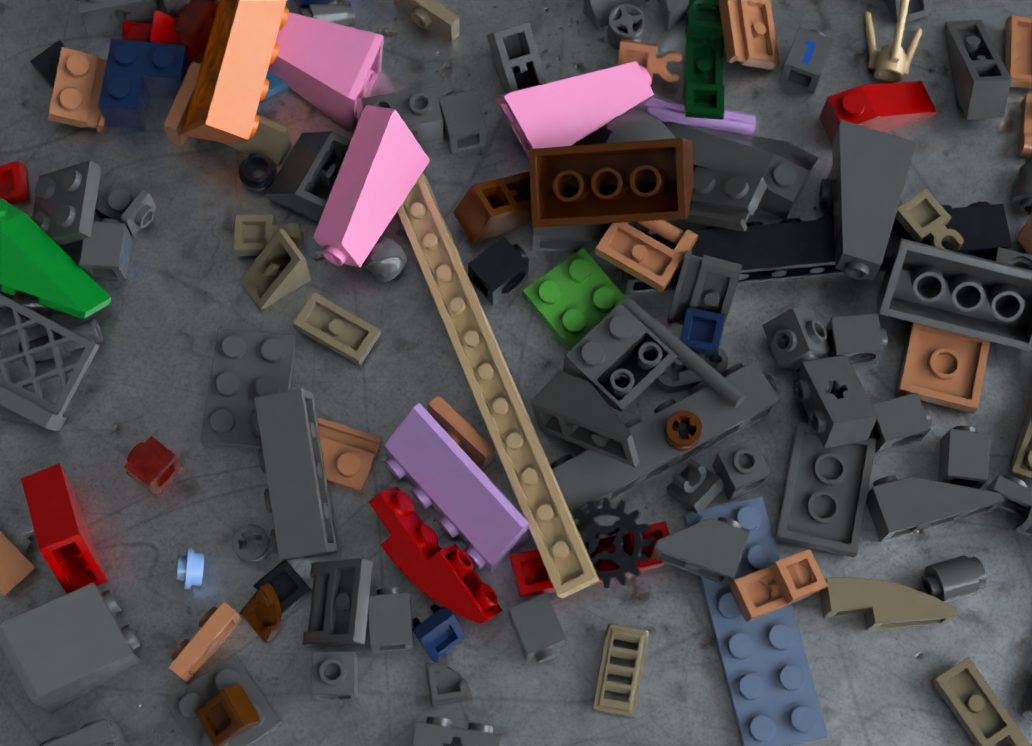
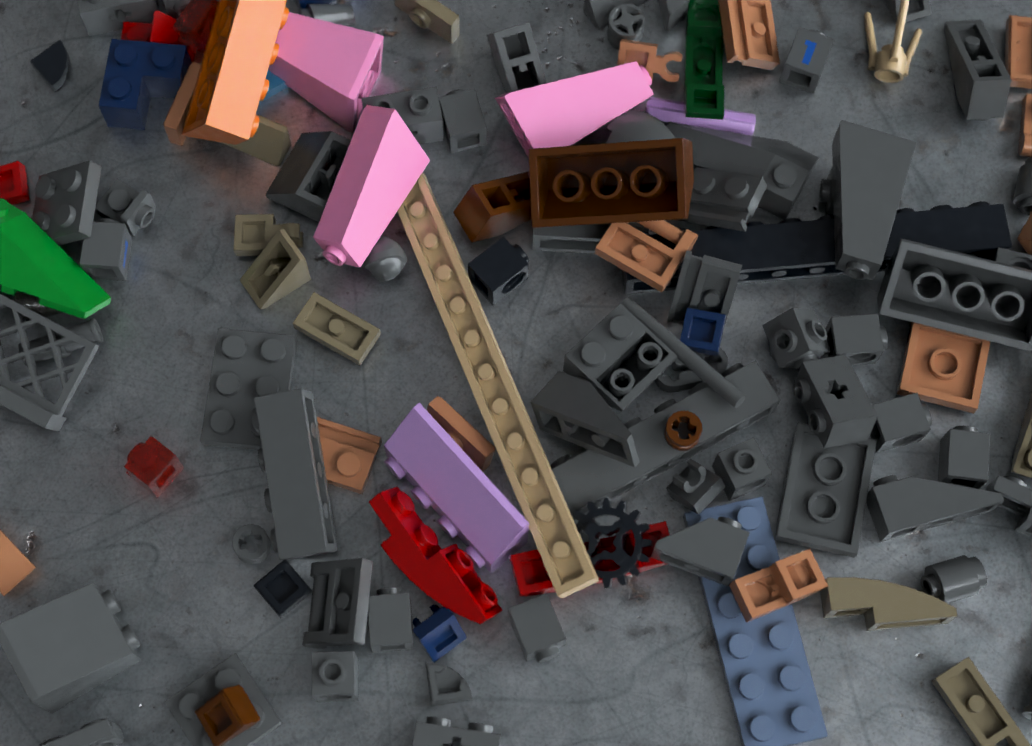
red slope [21,463,107,594] -> none
nougat plate [47,47,107,132] -> none
nougat plate [168,601,242,684] -> none
light blue plate [176,548,204,589] -> none
black plate [239,153,277,191] -> none
reddish brown tile [239,583,281,643] -> none
bright green plate [522,247,626,352] -> none
dark tan slope [593,624,649,718] -> none
red slope [819,81,937,144] -> none
dark tan plate [895,188,964,251] -> none

